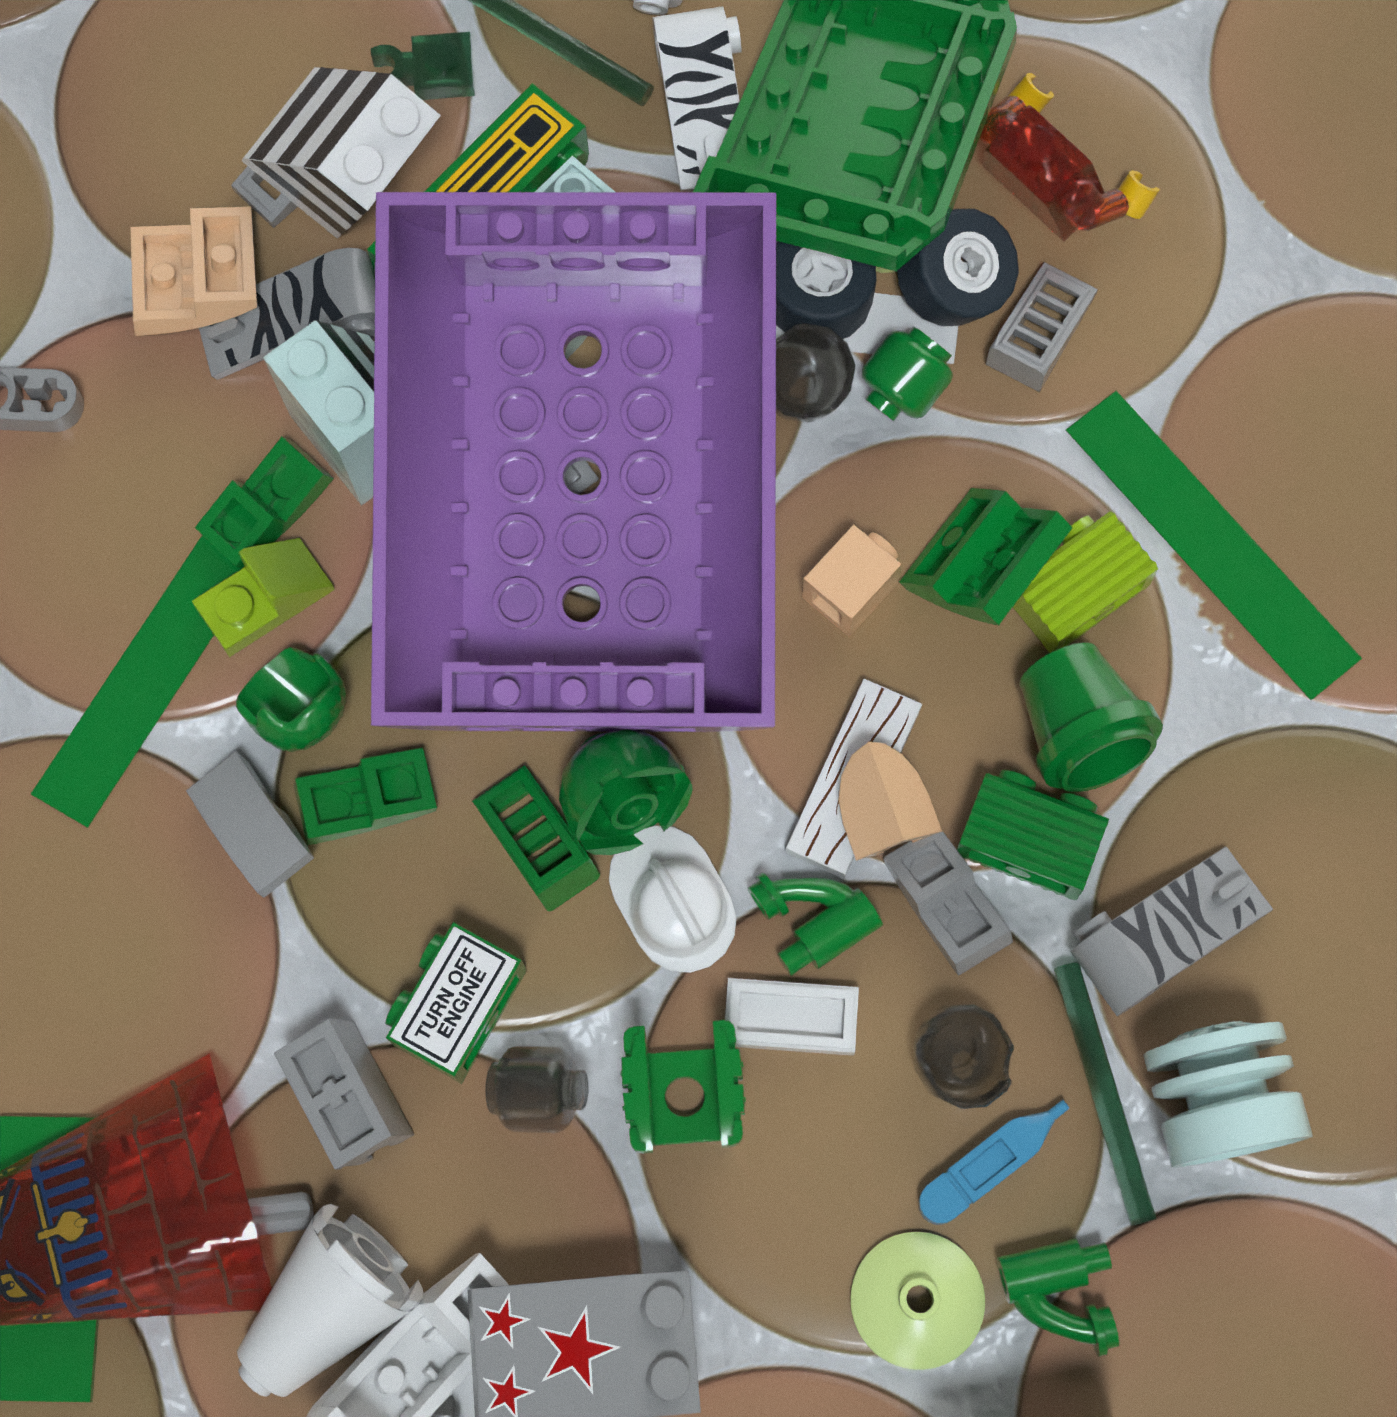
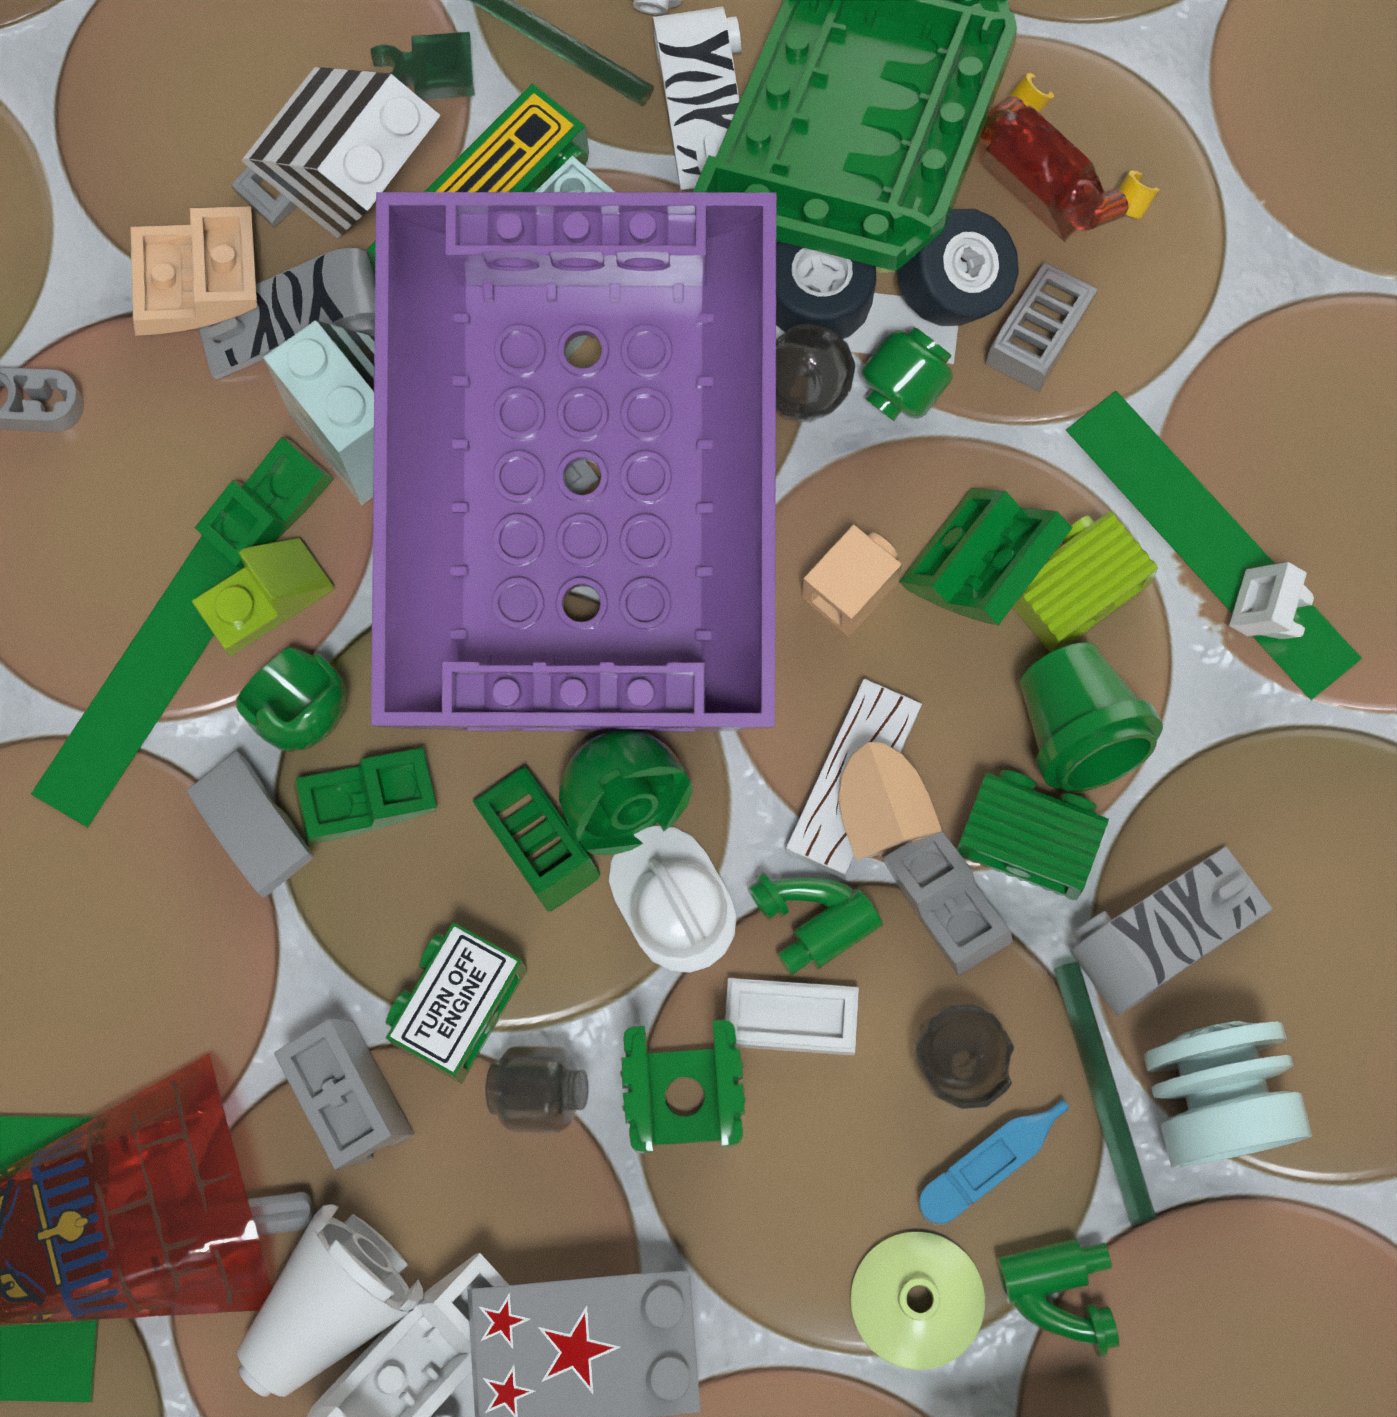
none -> white tile [1229,562,1314,639]

